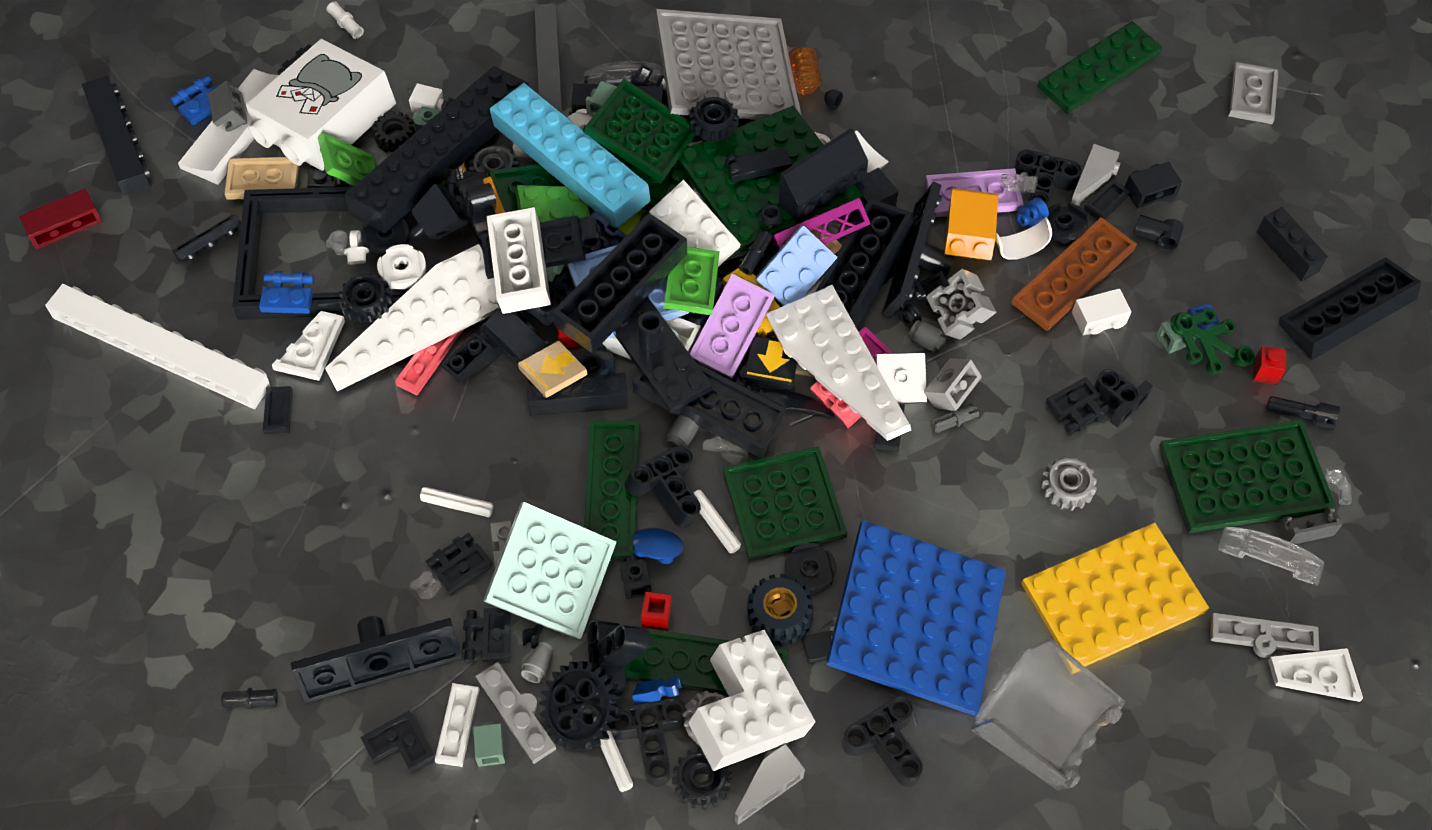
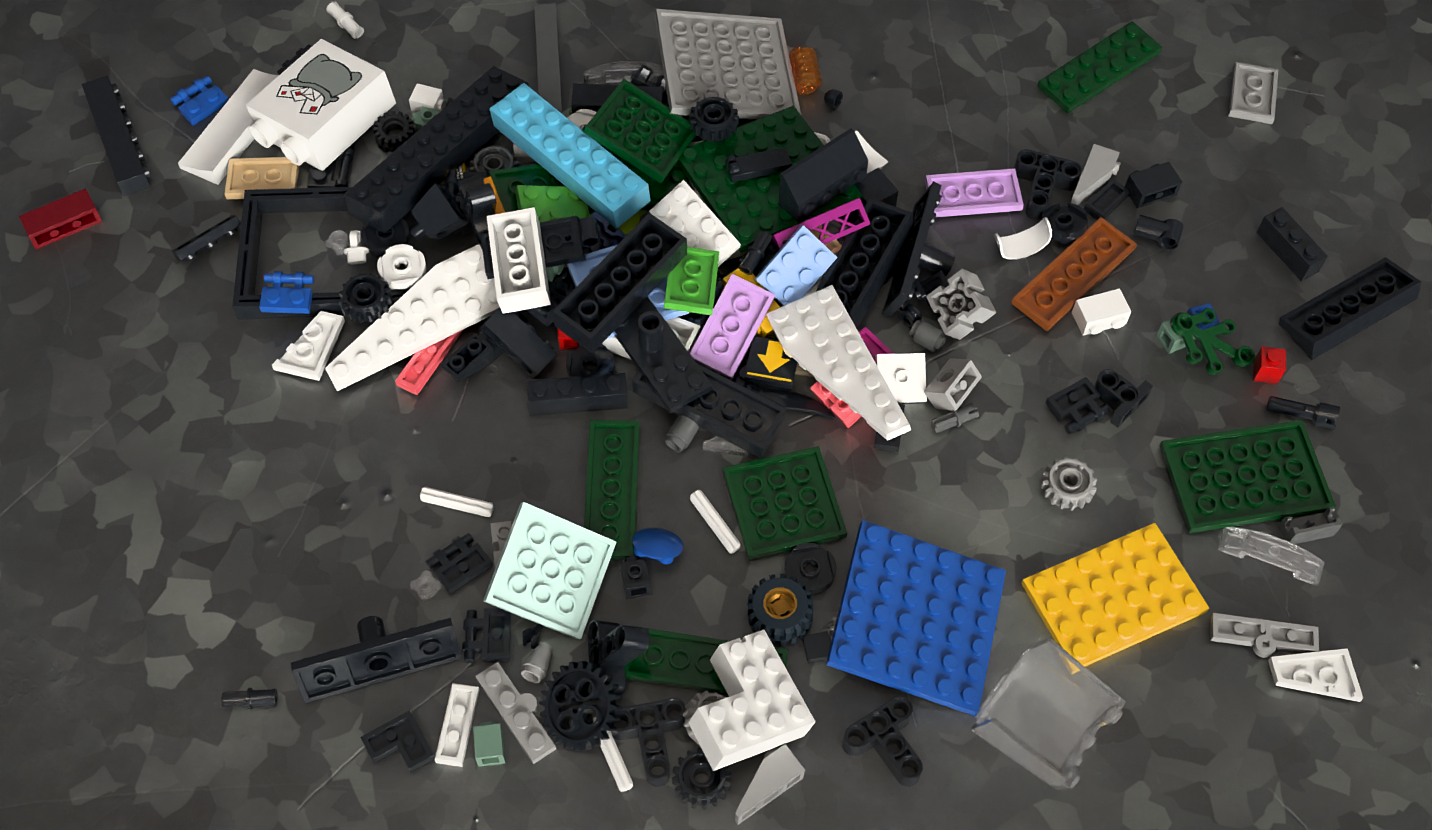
white brick [45,284,271,409] -> none
dark grey hinge [208,80,247,132] -> none
black tile [263,386,293,434] -> none
bright green plate [317,132,377,185] -> none
tan tile [518,341,587,398] -> none
sand green brick [586,81,617,116] -> none
black beam [625,446,701,527] -> none
blue plate [632,677,682,705] -> none
red brick [641,592,672,631] -> none
black plate [759,205,782,227] -> none
light orange slope [944,188,999,260] -> none
clear piece [1001,172,1038,195] -> none
blue plate [1017,197,1049,229] -> none
clear arm [1326,469,1352,505] -> none

